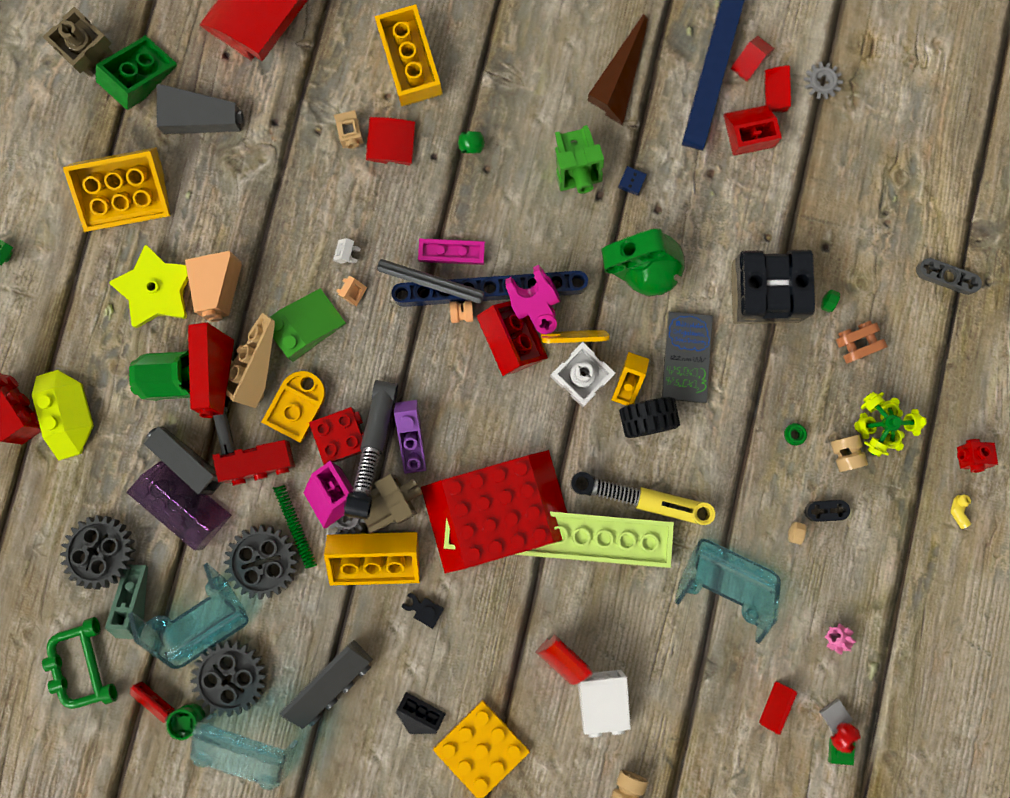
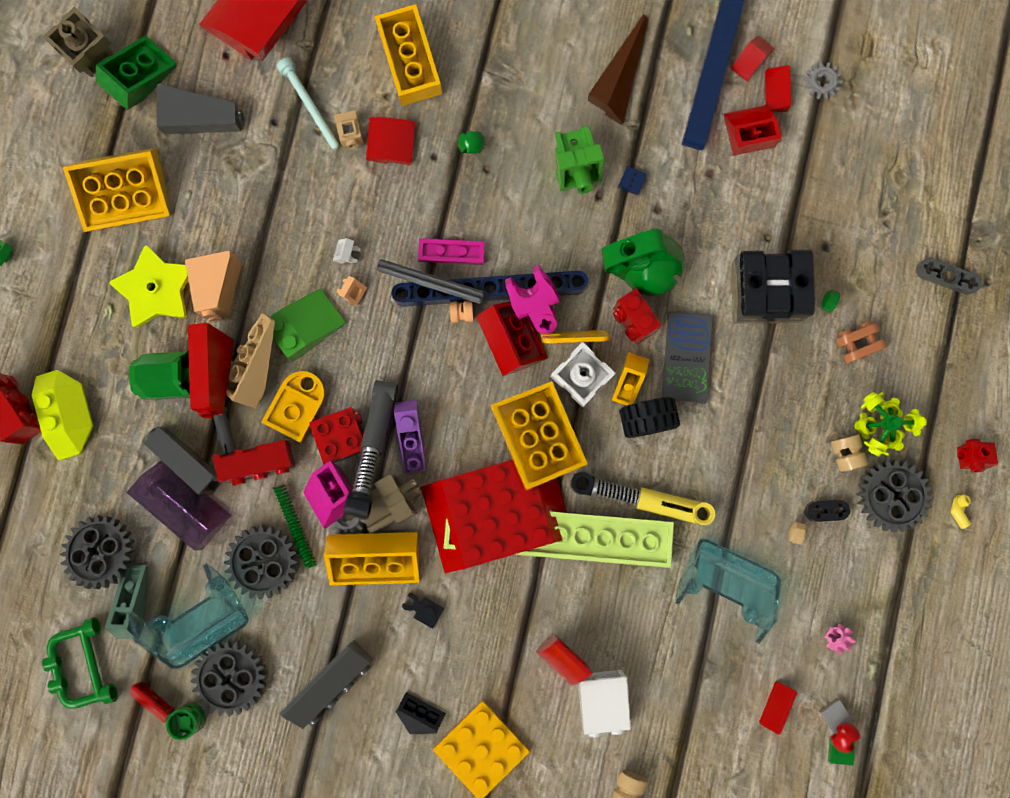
clear light blue windscreen [190,712,299,790] -> none
green plate [784,423,807,446] -> none
none -> light aqua piece [276,57,339,149]
none -> yellow slope [490,381,588,490]
none -> red brick [613,288,662,345]
none -> dark grey gear [856,459,933,533]

